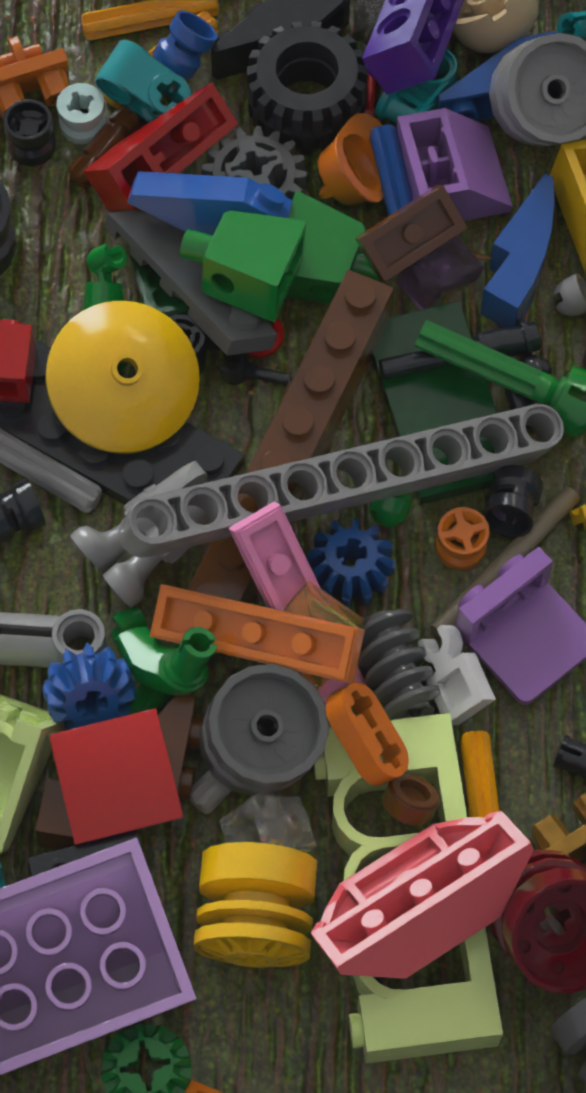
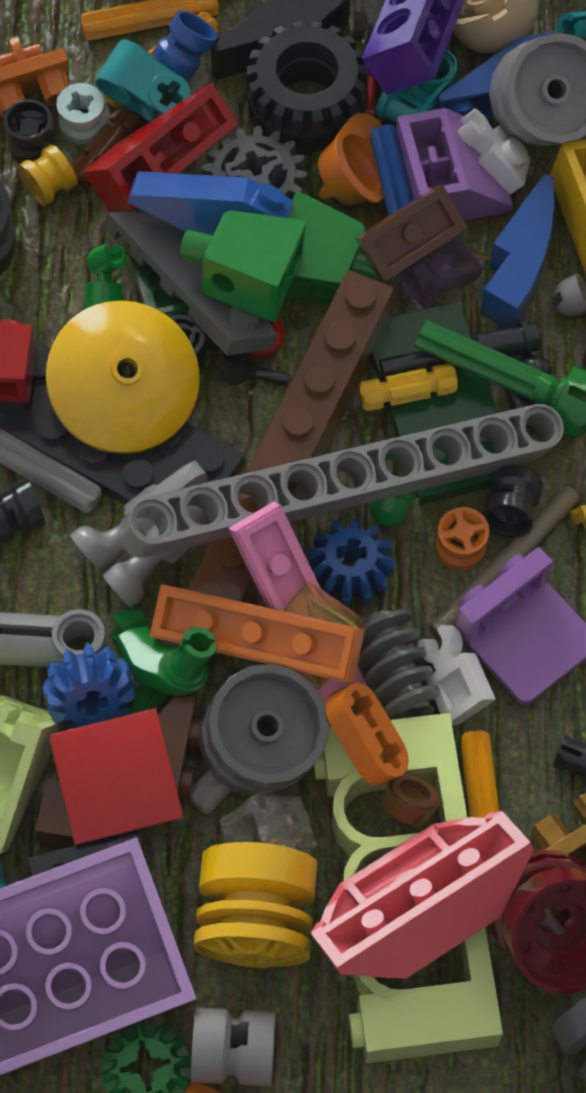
none -> yellow wheel [18,144,78,206]
none -> light grey wheel [191,1007,276,1087]
none -> yellow axle [358,363,458,411]
none -> white plate [457,109,531,194]

